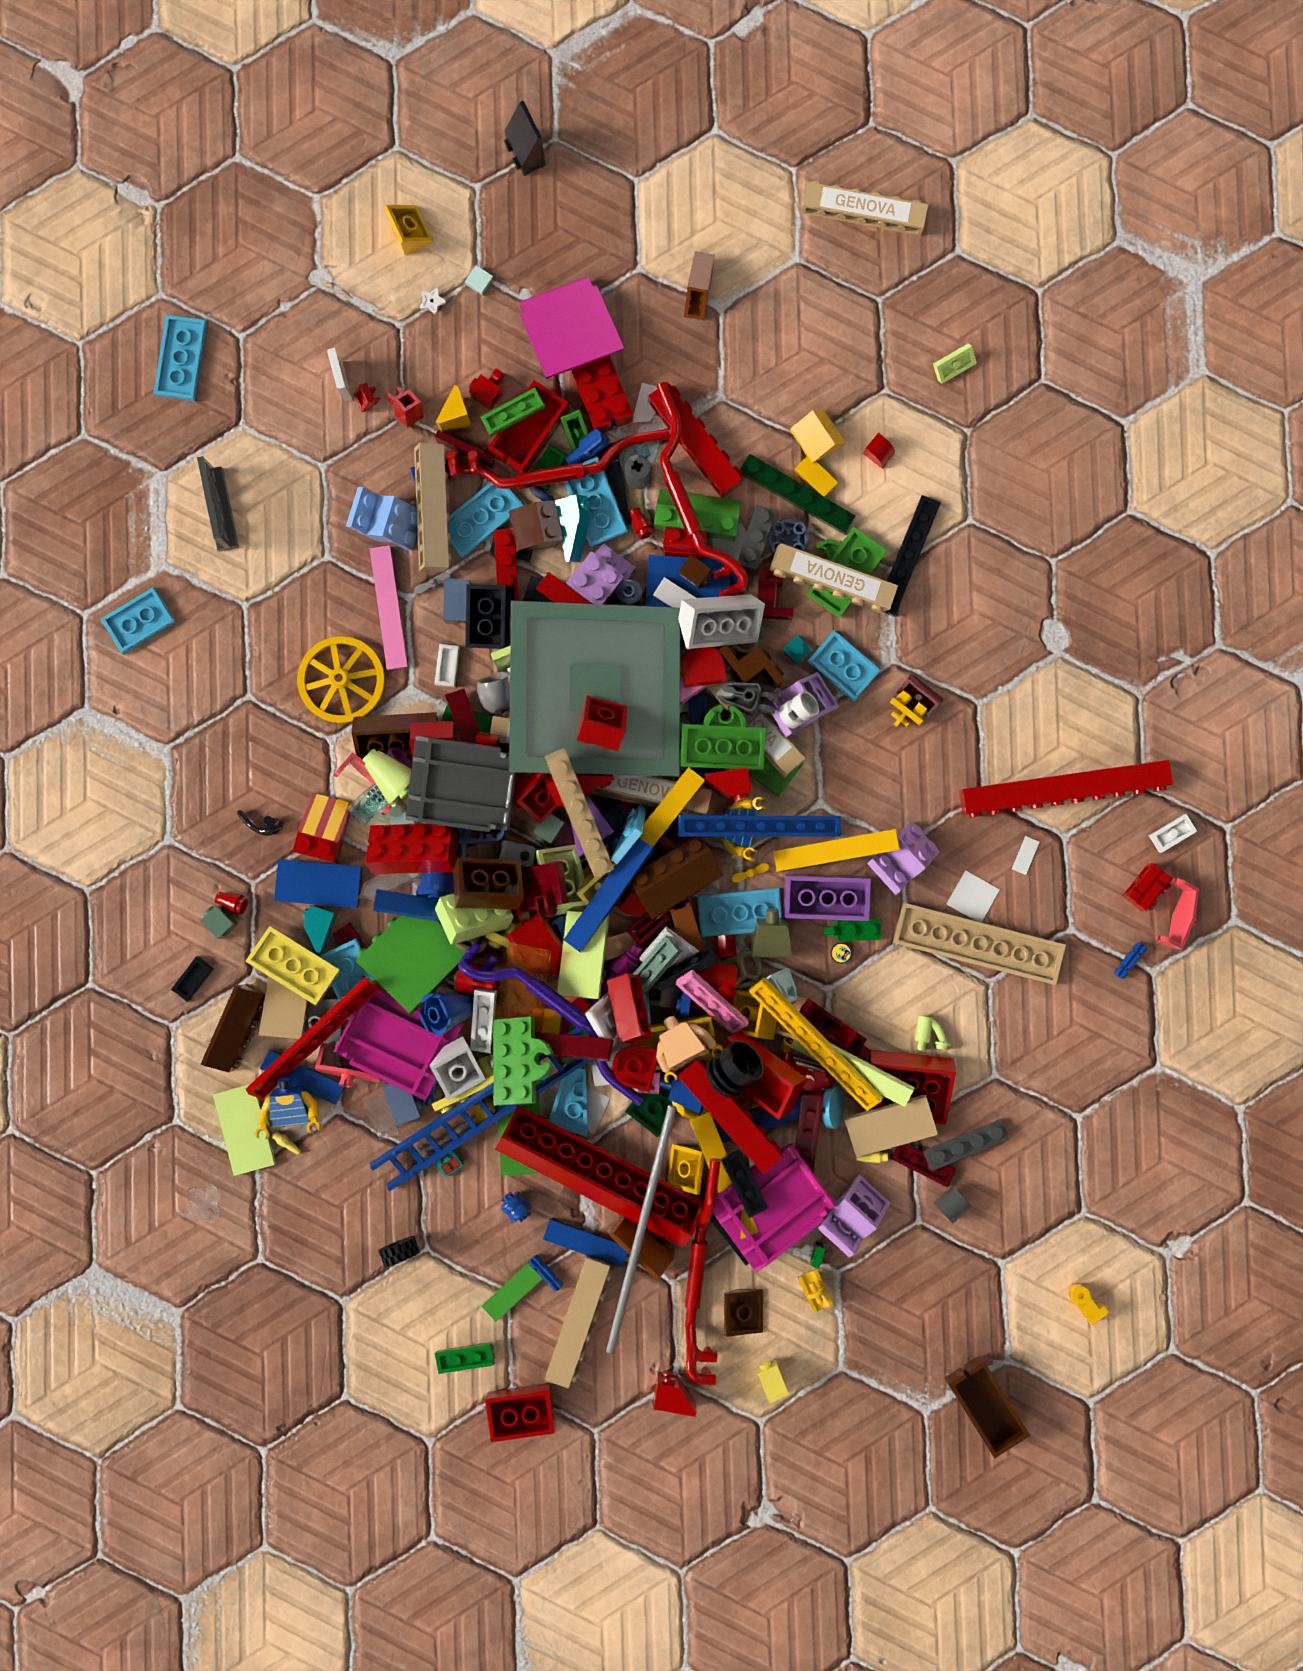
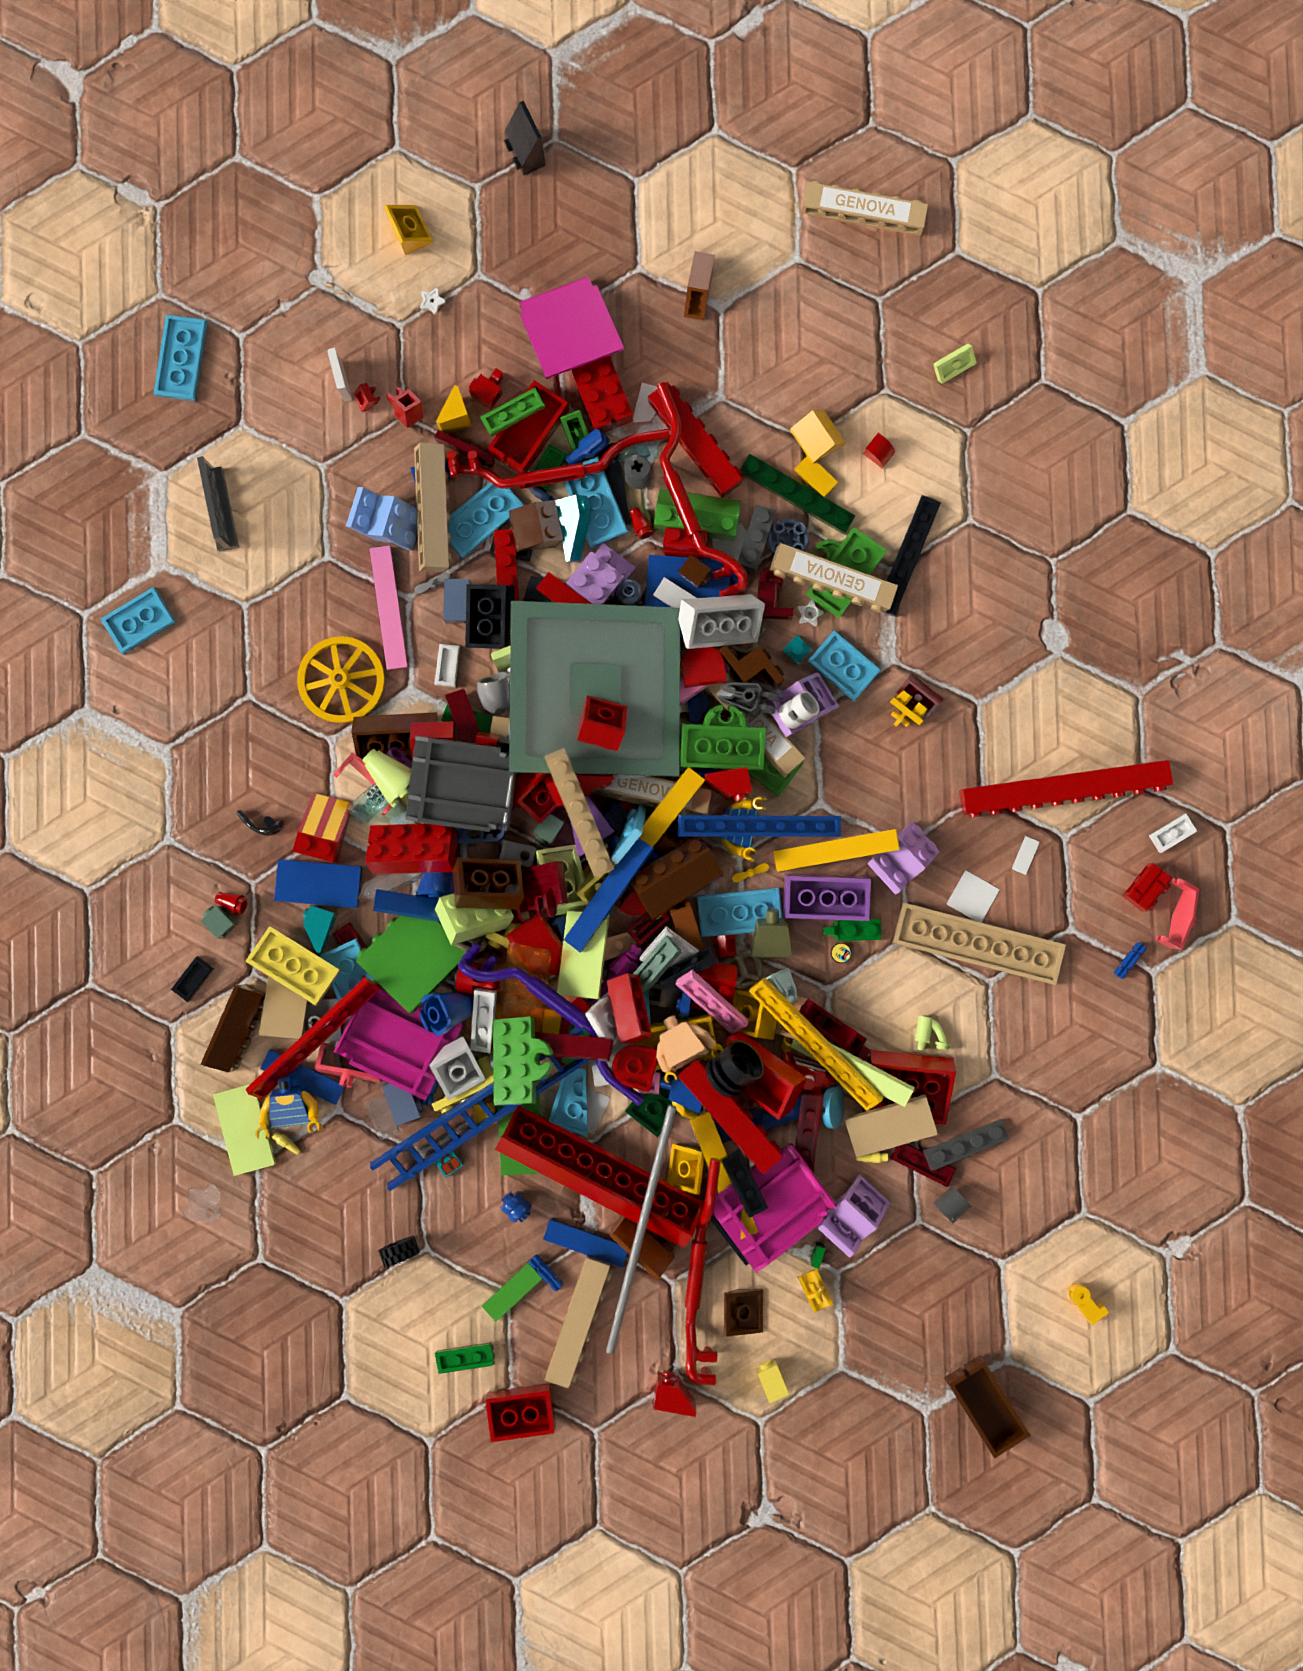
light aqua tile [465,265,494,295] -> none
none -> white plate [798,600,824,626]

